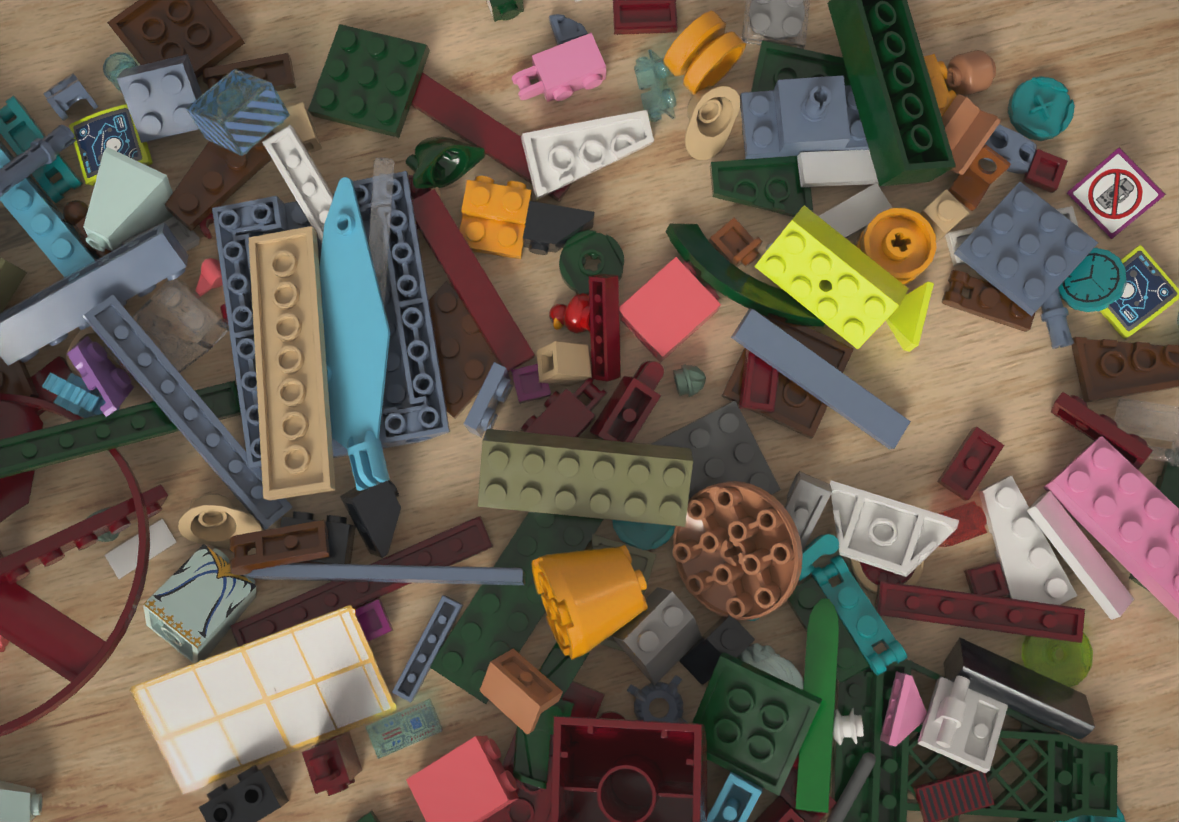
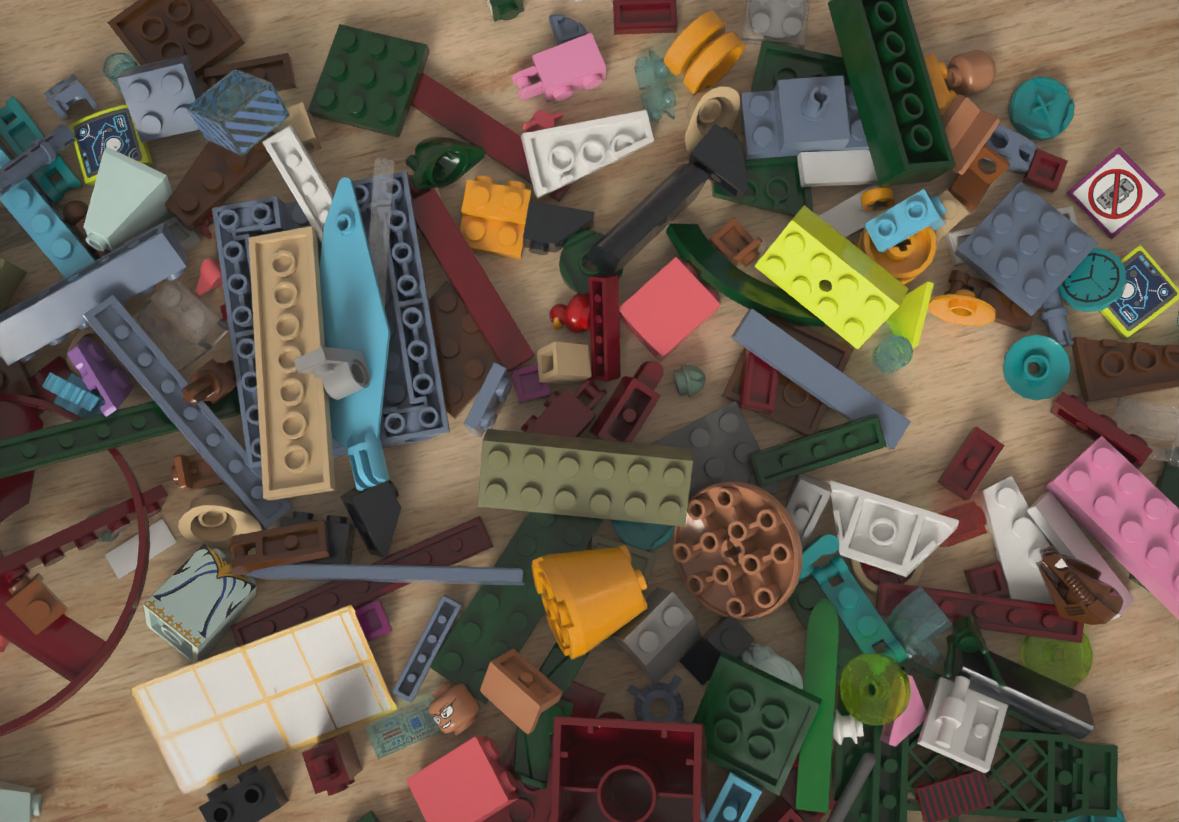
none -> dark orange bracket [5,573,67,635]
none -> dark orange bracket [172,453,225,491]
none -> reddish brown axle [181,359,237,405]
none -> light grey plate [294,347,370,400]
none -> nougat head [428,681,480,736]
none -> coral piece [522,110,563,132]
none -> black brick [587,164,709,275]
none -> black slope [688,123,748,202]
none -> dark green tile [748,414,887,488]
none -> clear neon green plate [839,653,911,726]
none -> light orange tile [860,187,895,212]
none -> medium azure bracket [865,189,947,253]
none -> clear light blue wheel [872,335,913,374]
none -> clear light blue brick [887,586,953,666]
none -> light orange dish [928,290,996,326]
none -> dark green plant [945,616,1006,688]
none -> teal dish [1002,335,1071,401]
none -> reddish brown helmet [1036,545,1123,625]

